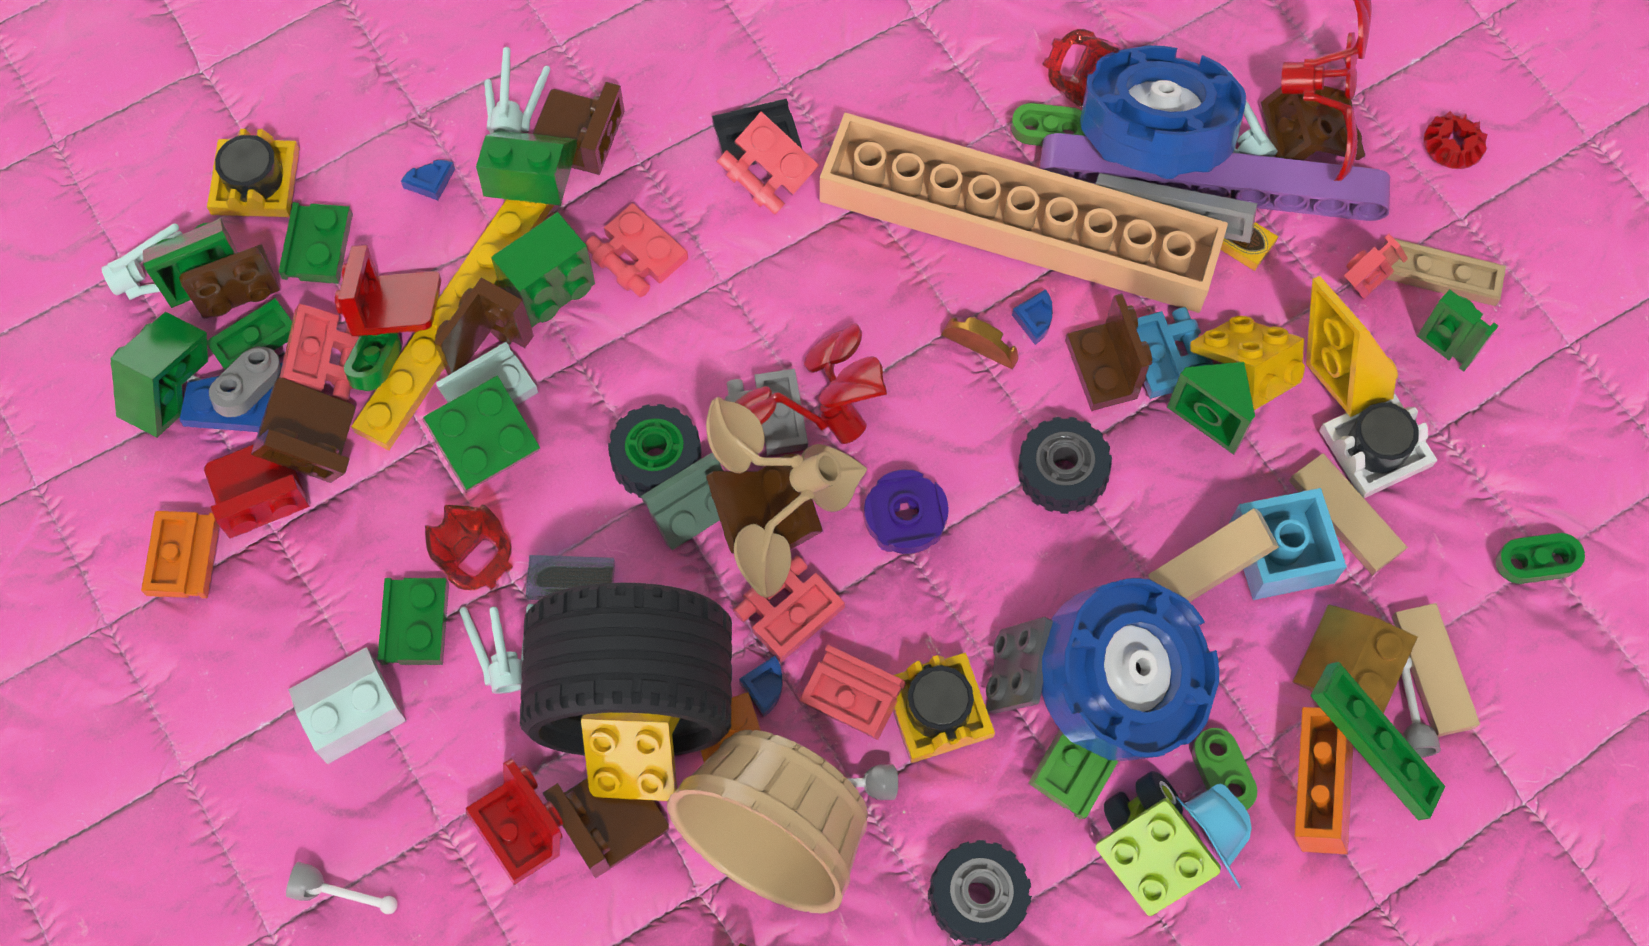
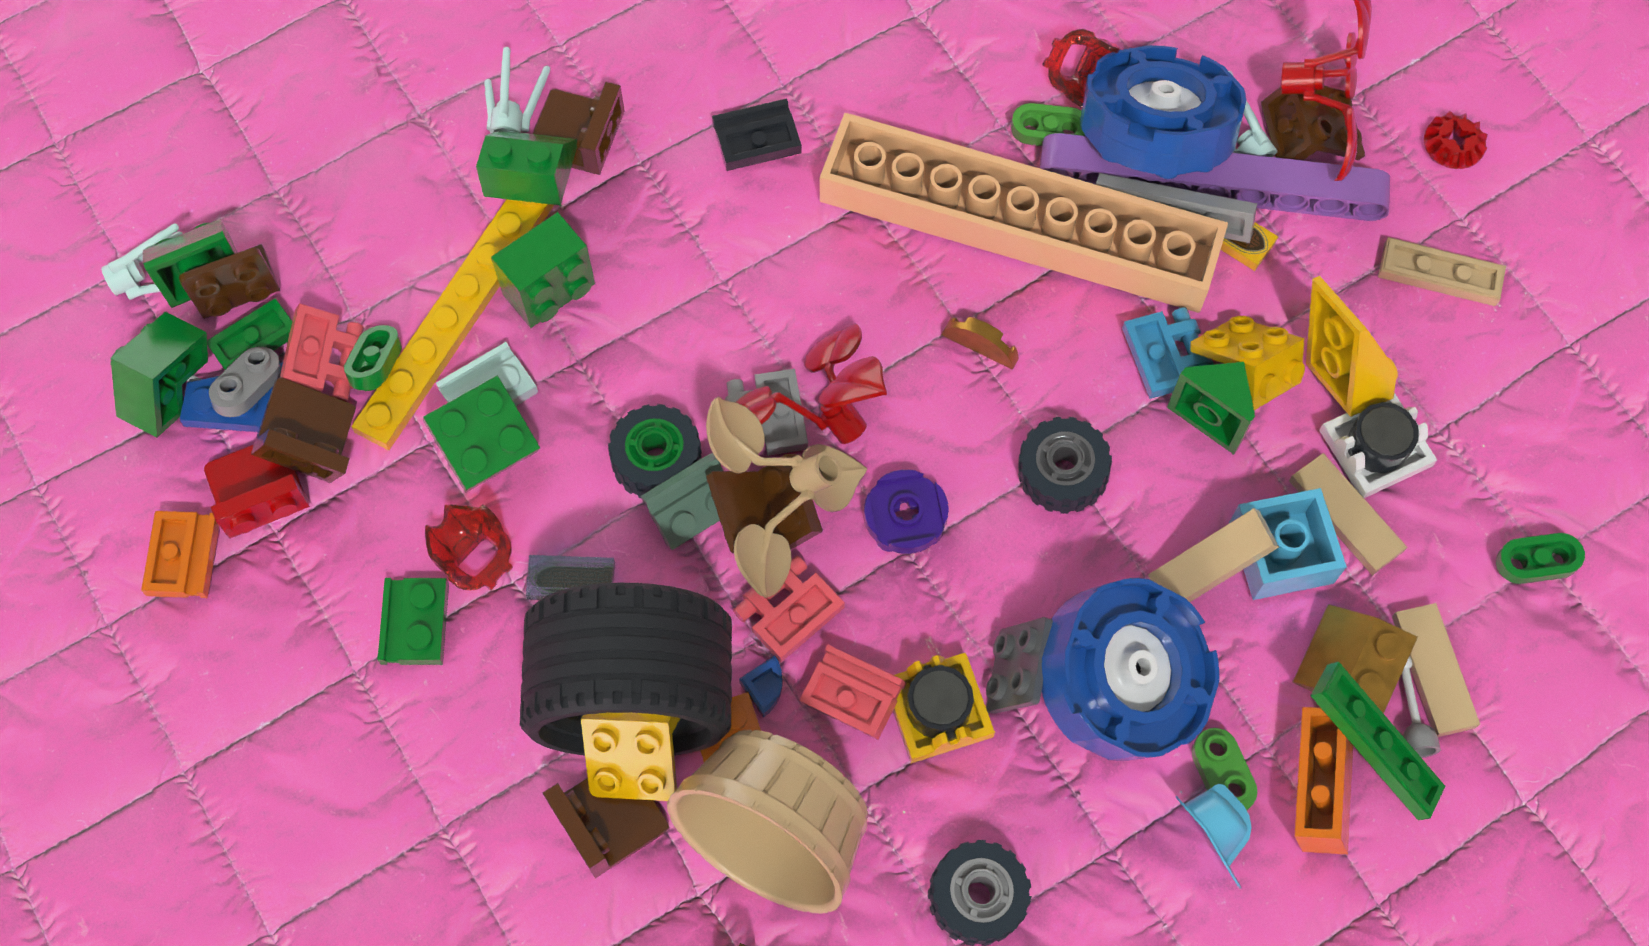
piece [207,129,300,217] -> none
green plate [278,202,353,284] -> none
hinge [286,862,398,914] -> none
light aqua slope [288,647,406,764] -> none
bracket [335,245,441,336] -> none
blue tile [401,160,455,201] -> none
reddish brown bracket [434,277,534,375] -> none
light aqua plant [459,604,533,694] -> none
red bracket [466,758,563,885] -> none
coral plate [585,203,688,298] -> none
coral plate [716,112,819,215] -> none
light grey hinge [847,764,898,800] -> none
blue tile [1012,289,1053,345] -> none
bright green plate [1028,729,1118,819] -> none
reddish brown bracket [1065,293,1152,411] -> none
lime plate [1096,771,1221,916] -> none
coral plate [1343,234,1408,299] -> none
green plate [1417,289,1499,372] -> none

